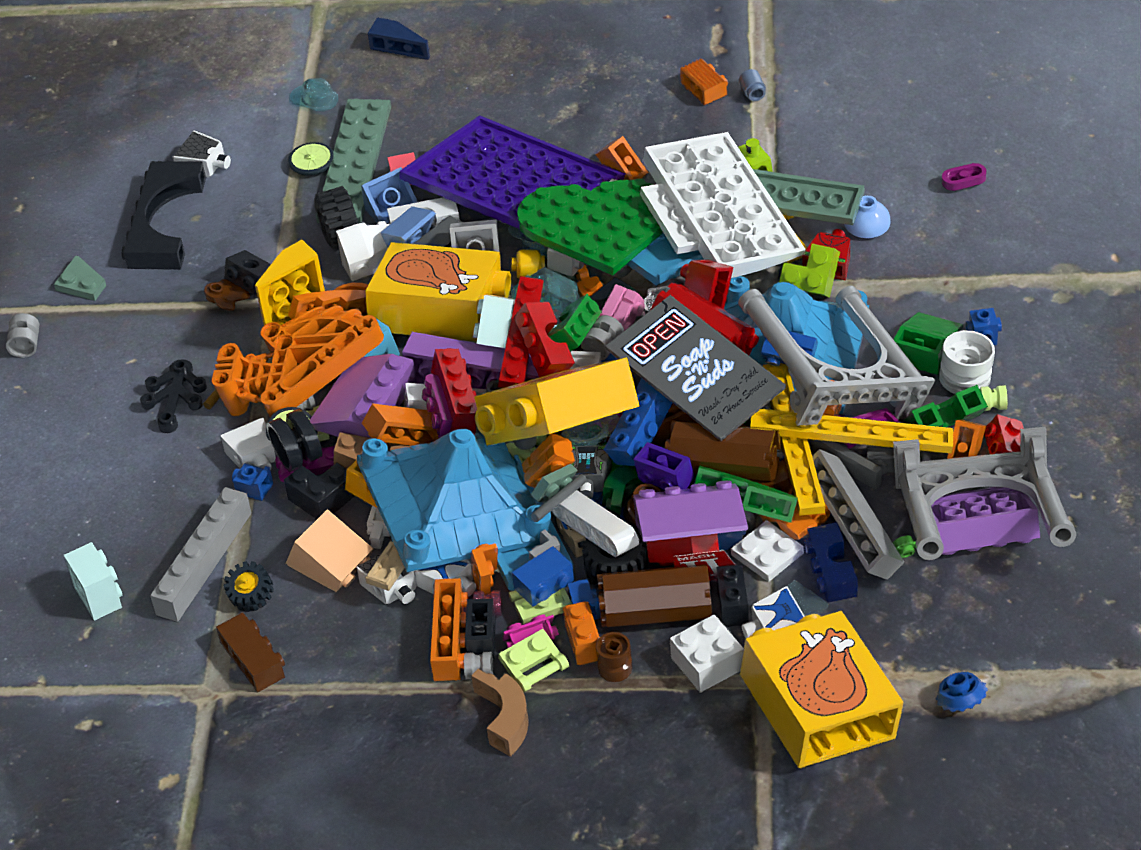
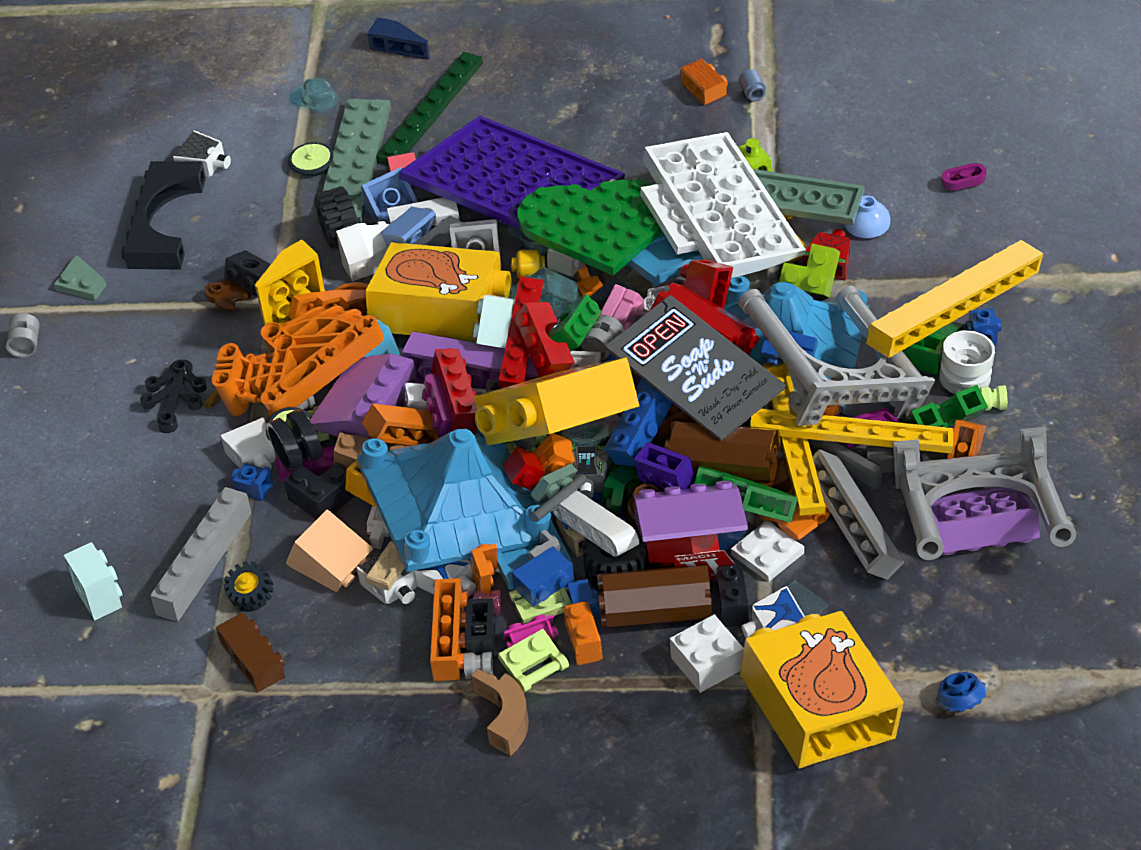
orange slope [595,136,649,180] -> none
reddish brown wheel [596,632,633,682] -> none
clear blue arch [804,523,858,603] -> none
bright green plate [893,535,916,558] -> none
red bracket [984,414,1024,455] -> none
none -> dark green plate [376,52,483,166]
none -> red brick [503,446,545,491]
none -> yellow brick [866,240,1043,358]

